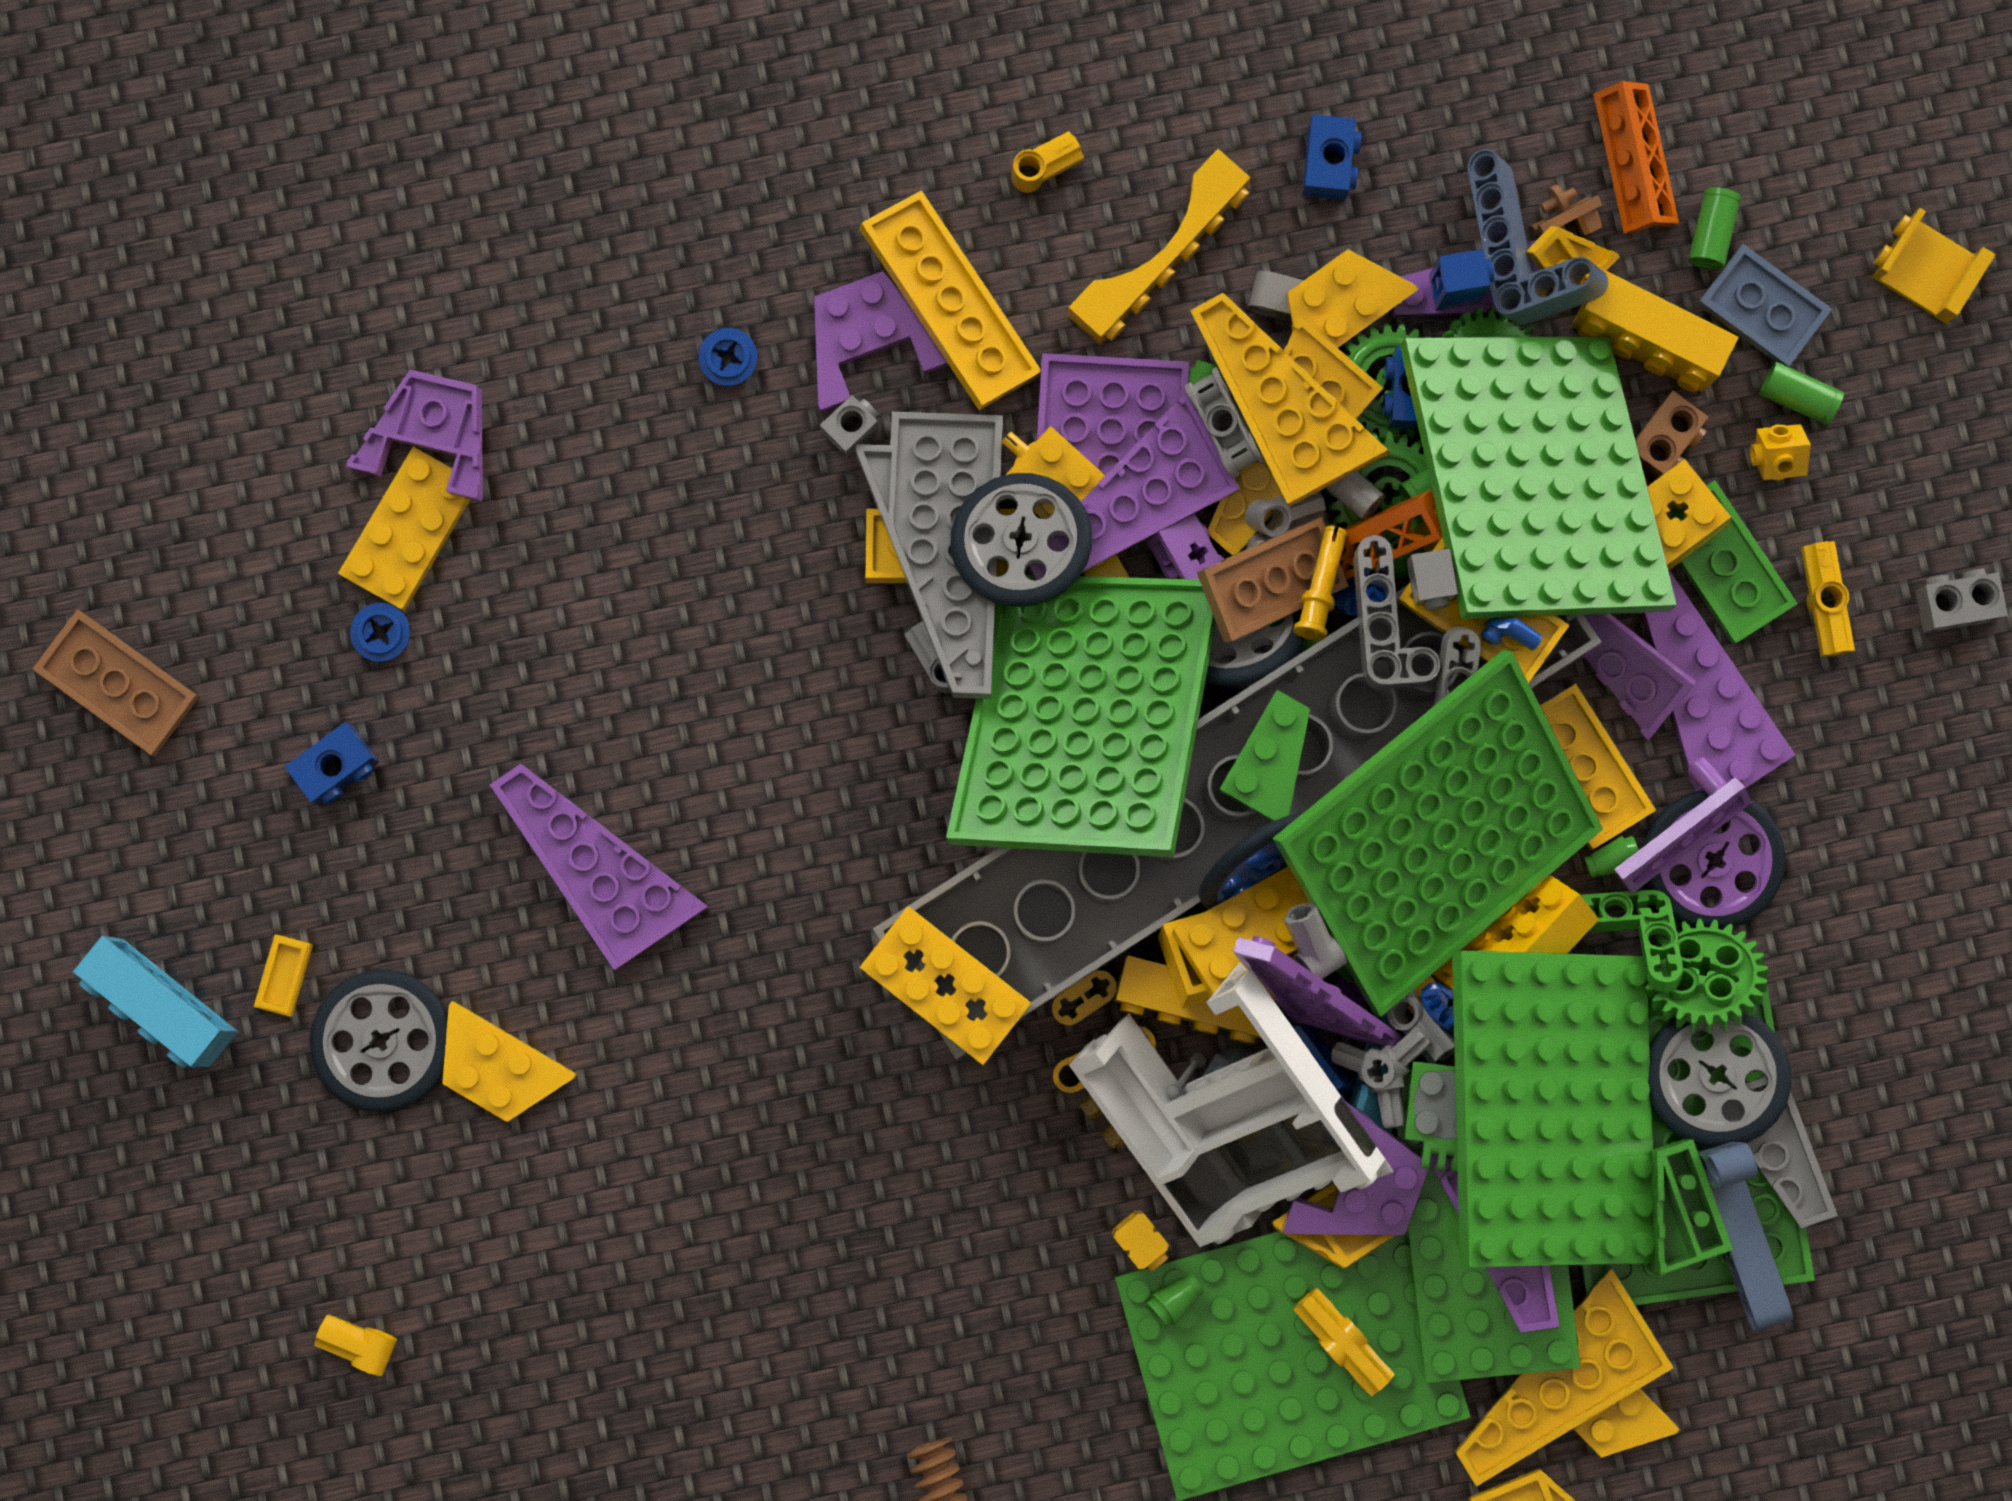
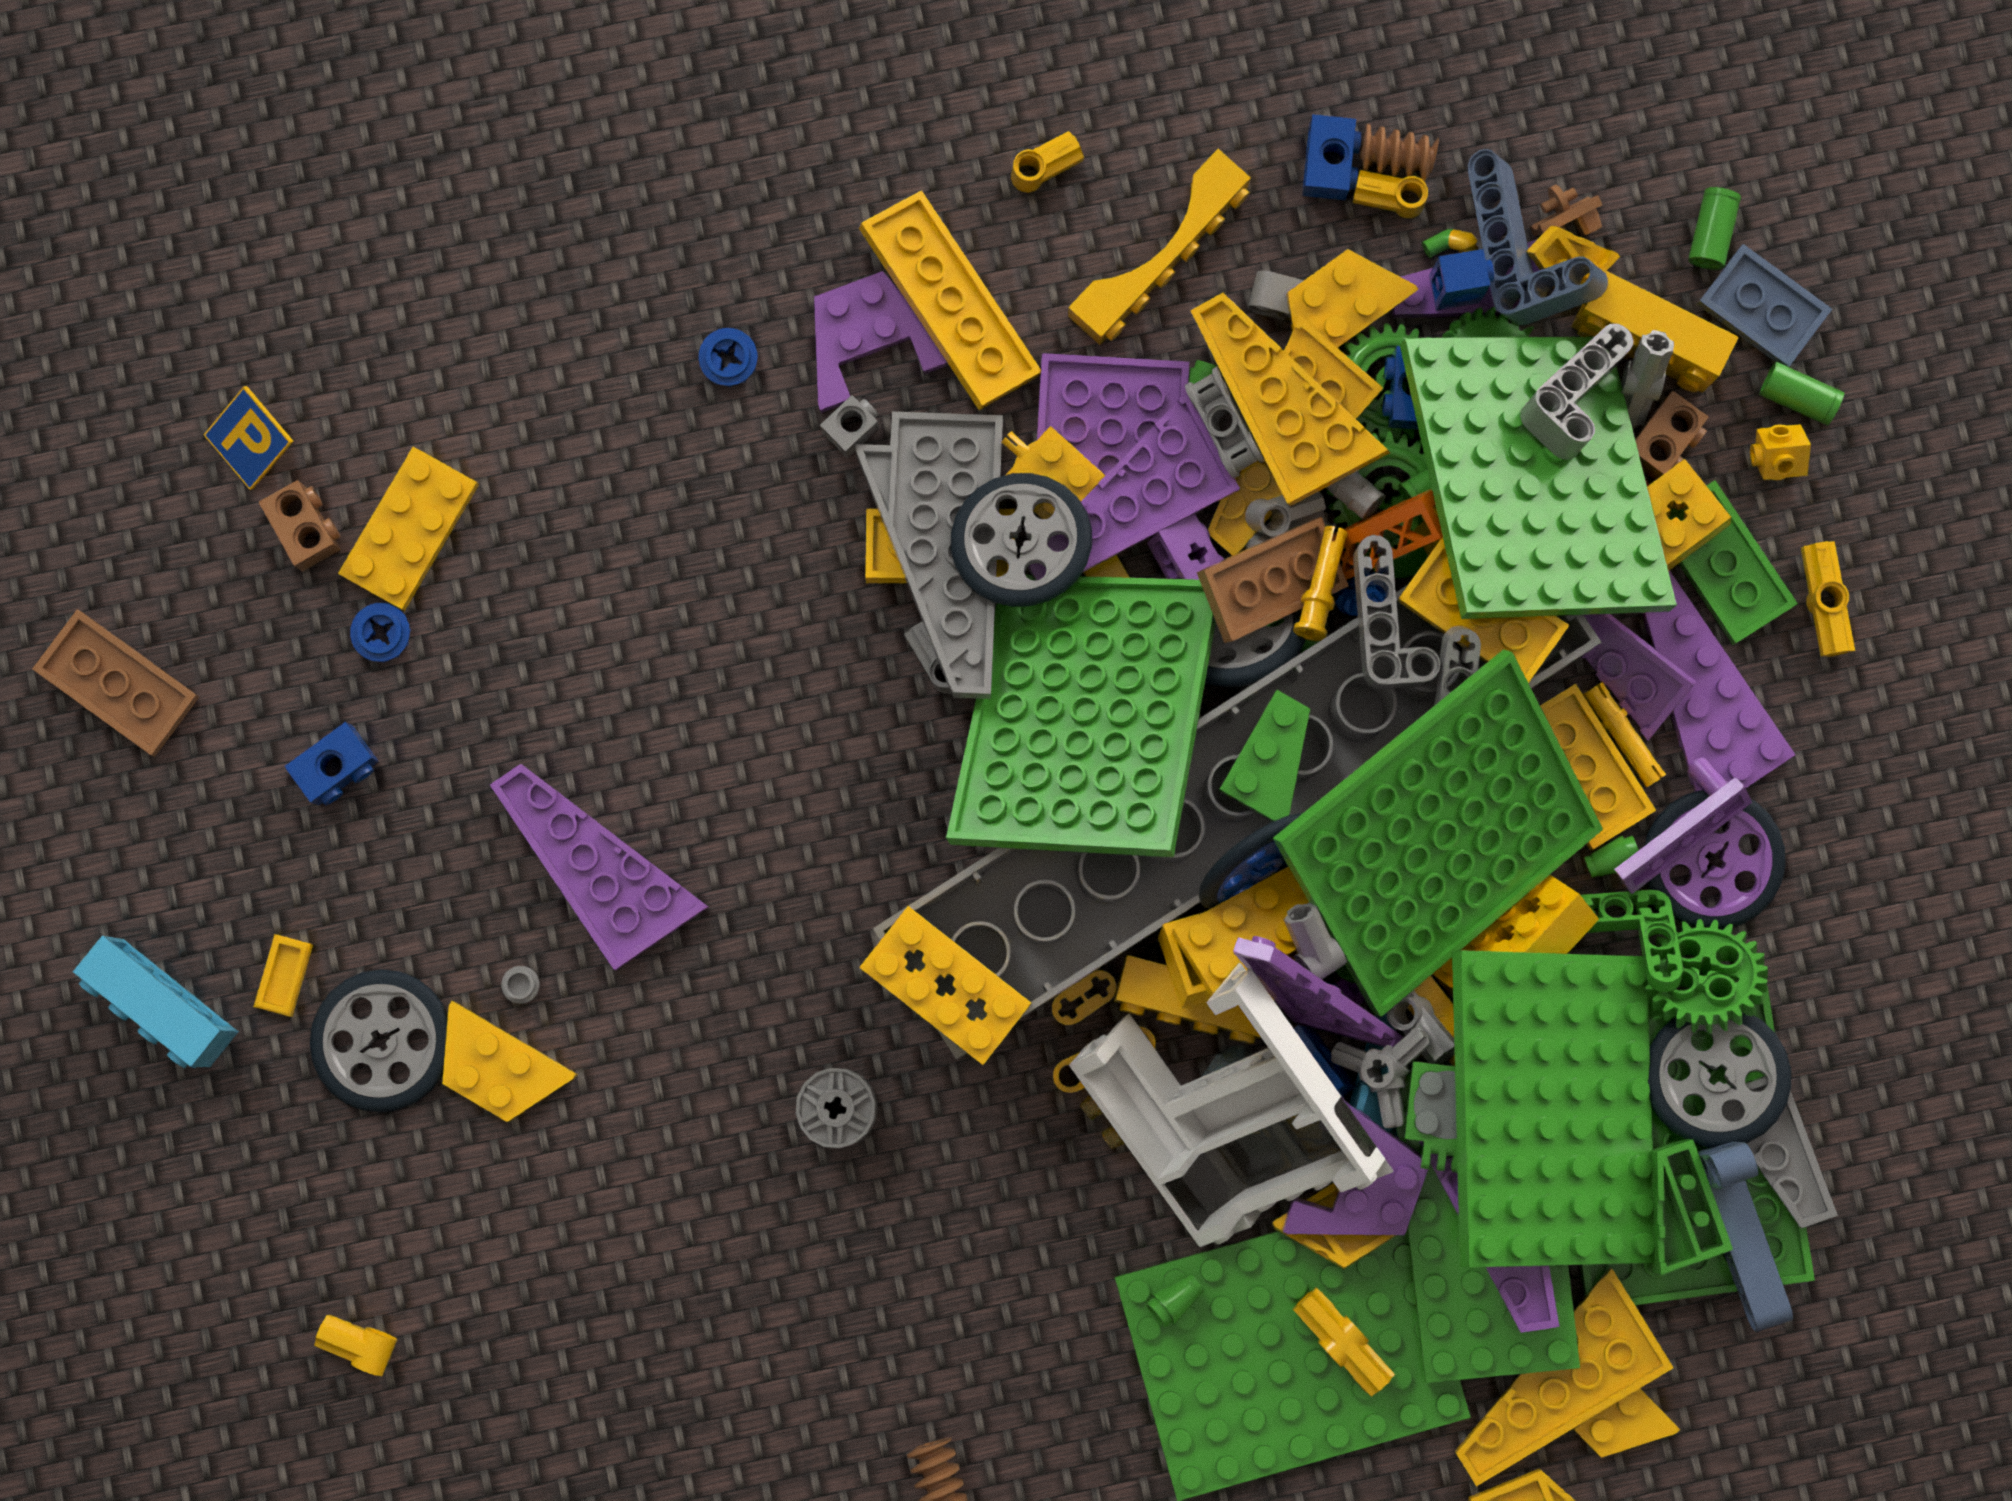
medium lavender wing [346,370,483,502] -> none
yellow brick [1111,1210,1169,1272] -> none
light grey hinge [1166,1052,1206,1099] -> none
light grey brick [1407,549,1458,610] -> none
blue gear [1421,982,1454,1033] -> none
blue arm [1481,618,1542,651] -> none
orange fence [1593,81,1679,234] -> none
yellow panel [1872,208,1996,324] -> none
light grey brick [1915,568,2008,634] -> none
none -> blue piece [204,386,294,490]
none -> medium nougat brick [259,480,341,572]
none -> light grey plate [501,966,540,1004]
none -> light grey wheel [795,1068,878,1148]
none -> yellow piece [1353,170,1428,218]
none -> medium nougat piece [1359,124,1439,182]
none -> arm [1422,229,1479,258]
none -> light grey beam [1520,324,1633,460]
none -> yellow pin [1583,681,1666,787]
none -> light grey piece [1621,330,1674,430]

